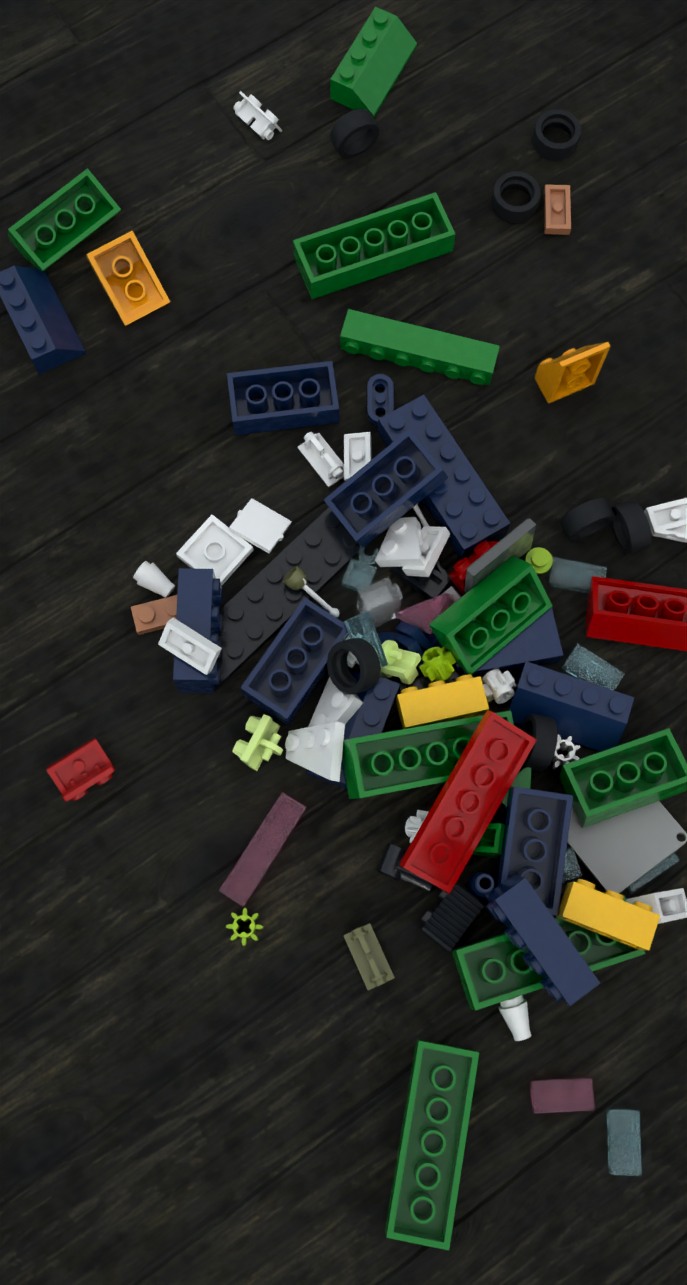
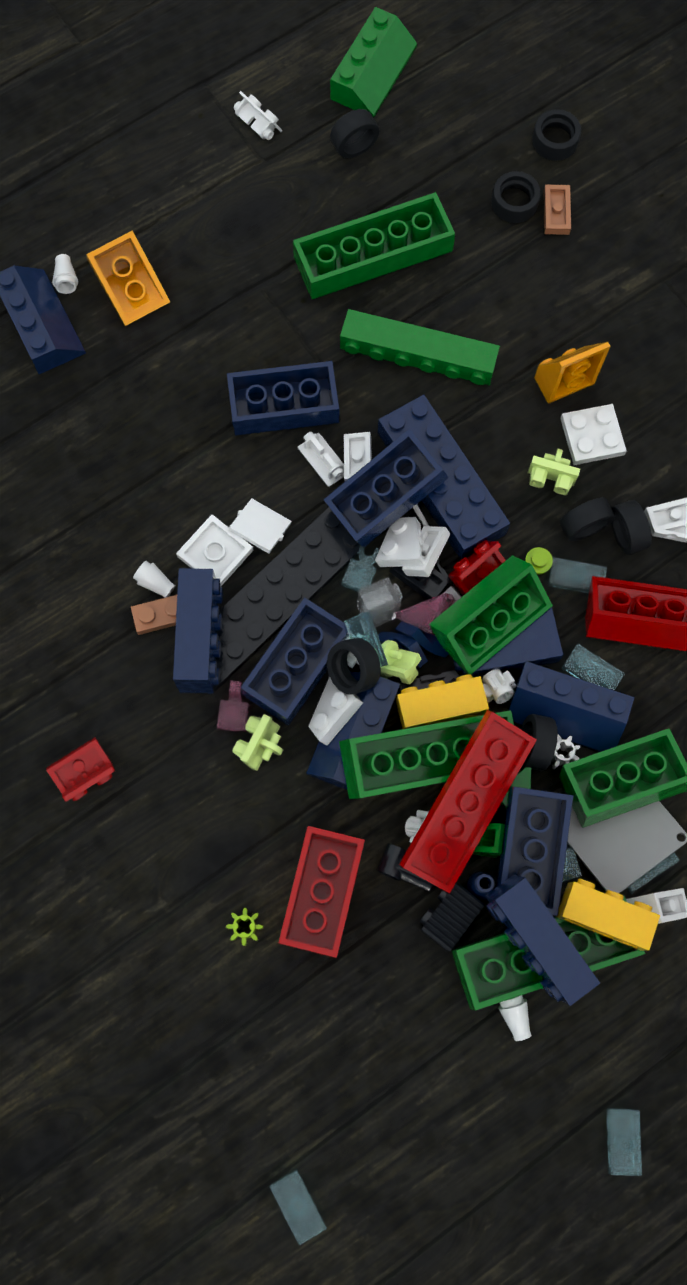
green slope [8,168,121,272] -> none
white plate [158,618,222,675] -> none
clear pink plate [219,792,307,907] -> none
hinge [283,566,340,618] -> none
white wing [285,721,345,782] -> none
olive hinge [343,923,395,991] -> none
dark blue plate [367,374,394,426] -> none
green brick [385,1039,479,1250] -> none
lime gear [419,647,456,682] -> none
dark grey tile [464,518,536,593] -> none
clear pink plate [530,1078,595,1114] -> none
none -> white cone [52,254,78,294]
none -> clear pink plate [217,680,249,732]
none -> clear light blue plate [269,1169,327,1245]
none -> red brick [278,826,365,959]
none -> yellowish green hips [528,449,580,495]
none -> white plate [560,404,627,465]

